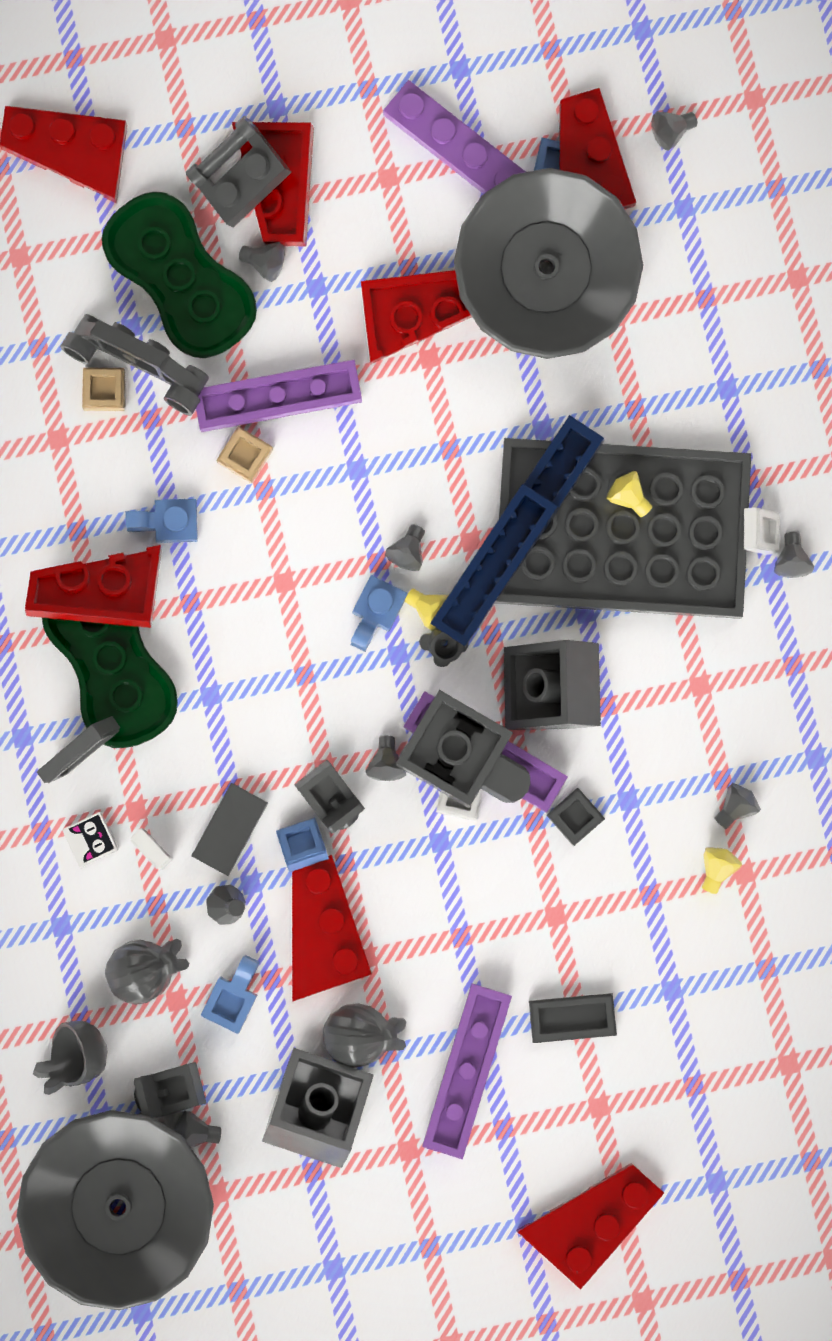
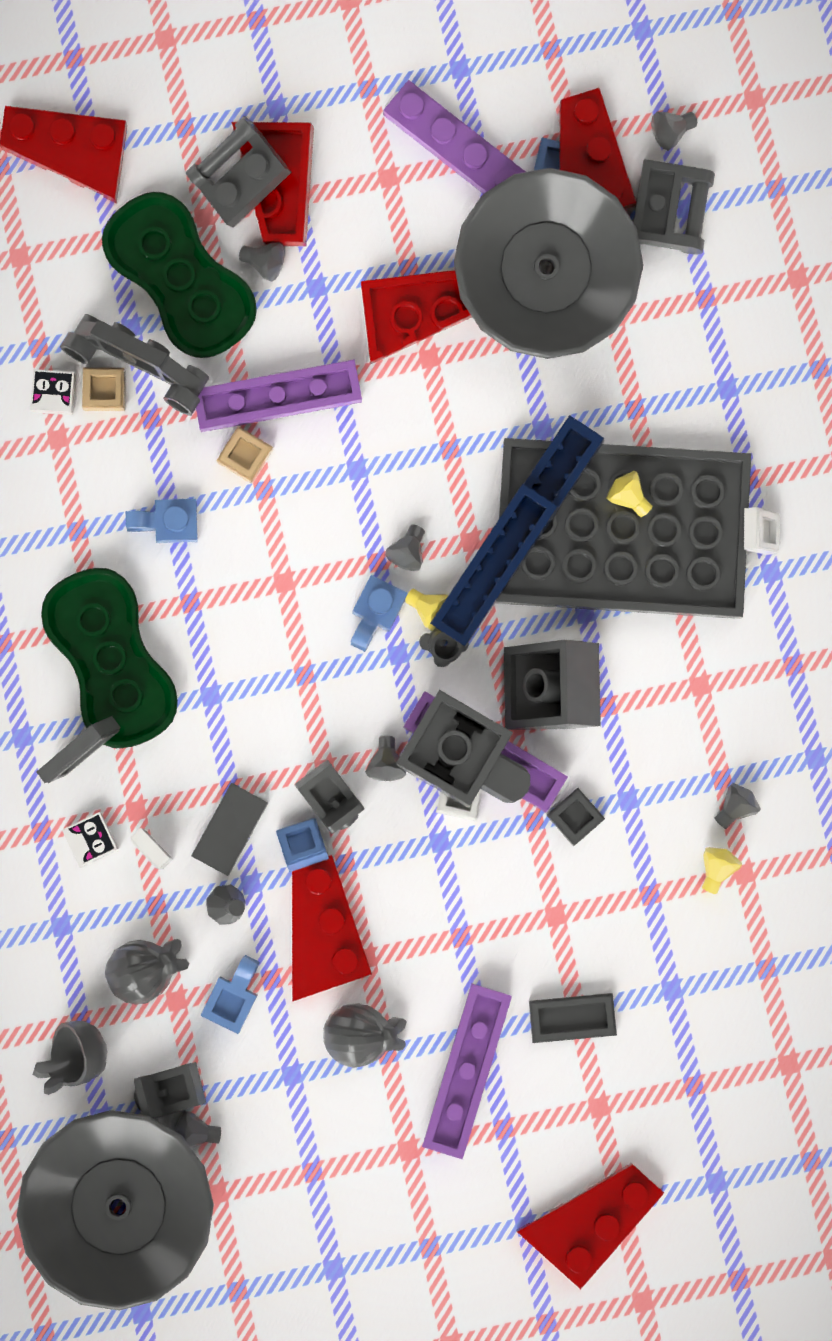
red wing [25,545,162,628] -> none
dark grey slope [262,1048,374,1168] -> none
dark grey rock [774,532,814,578] -> none
none -> tile [30,369,76,415]
none -> dark grey plate [633,159,715,255]

